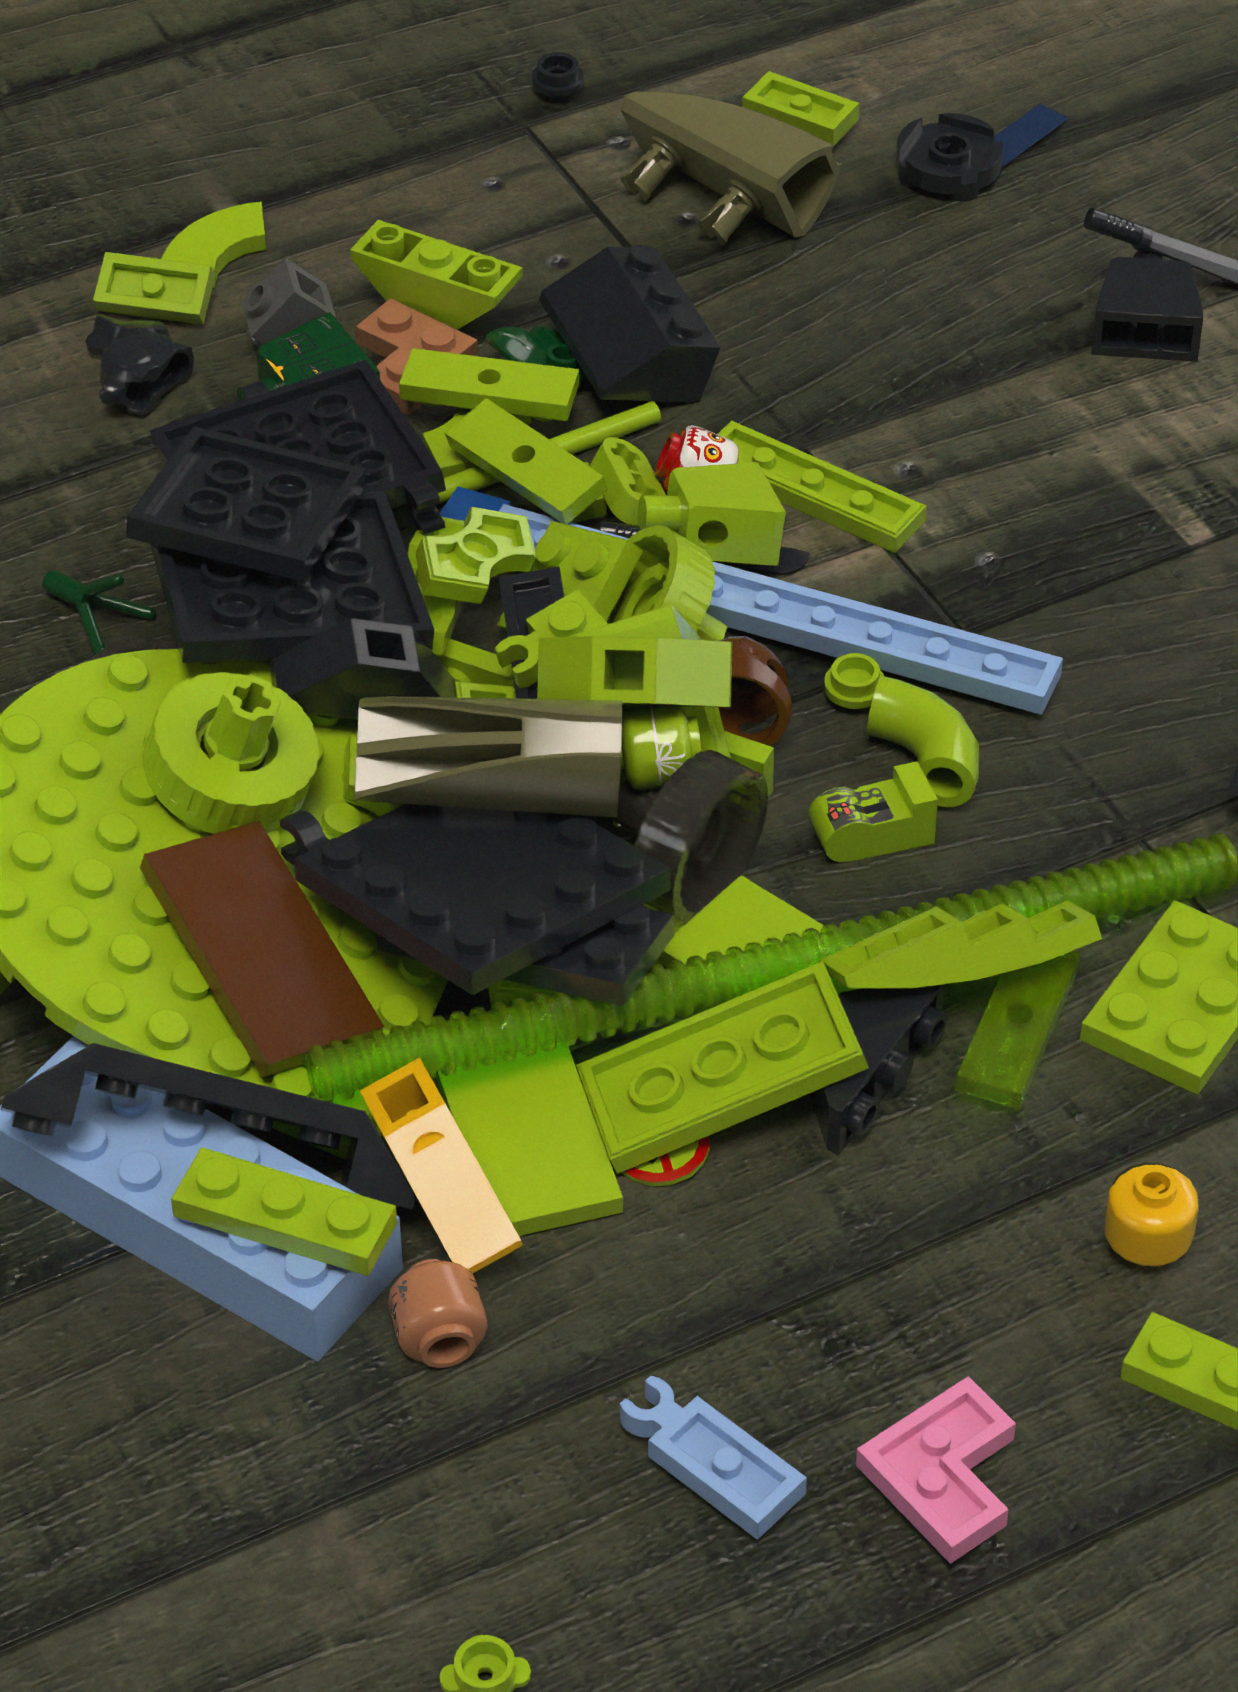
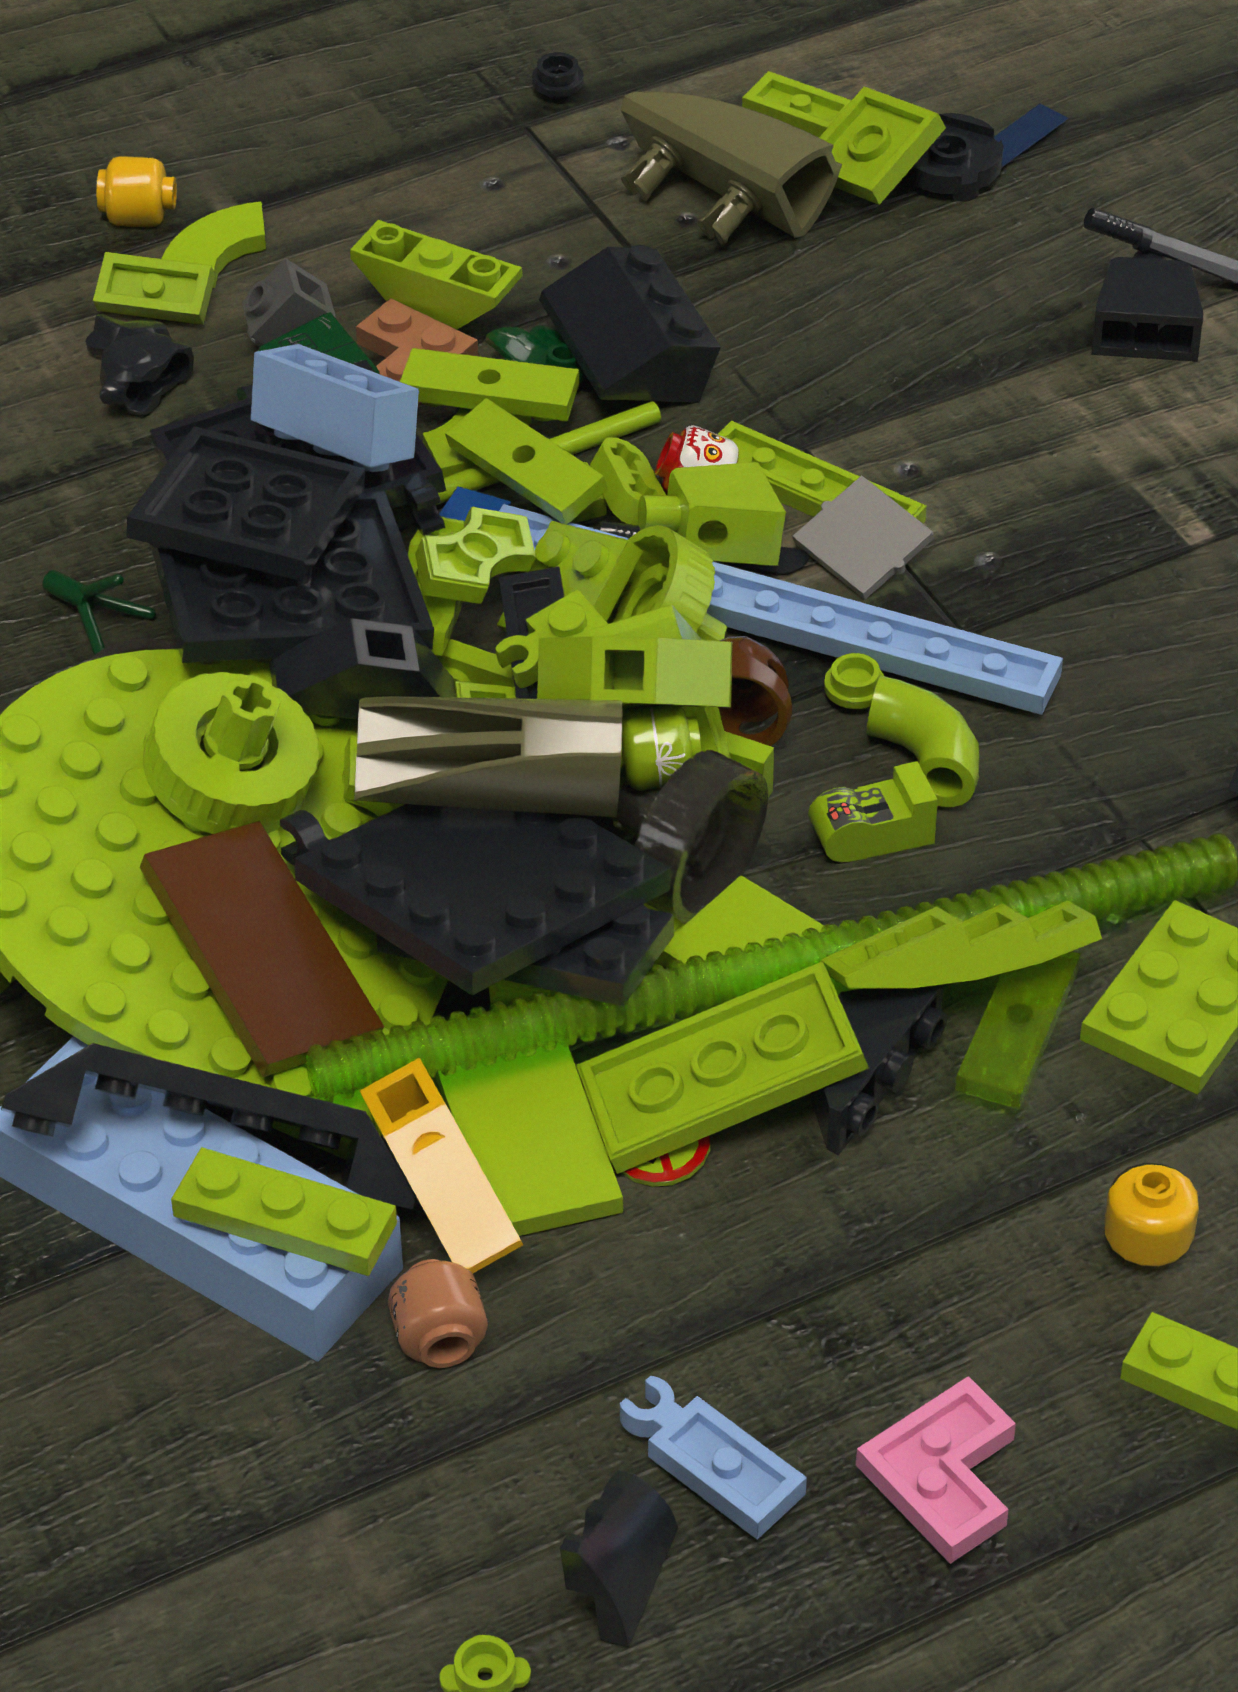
none -> yellow head [96,156,177,227]
none -> light blue brick [251,344,419,472]
none -> black slope [560,1470,678,1647]
none -> light grey piece [792,475,934,600]
none -> lime plate [819,86,946,205]

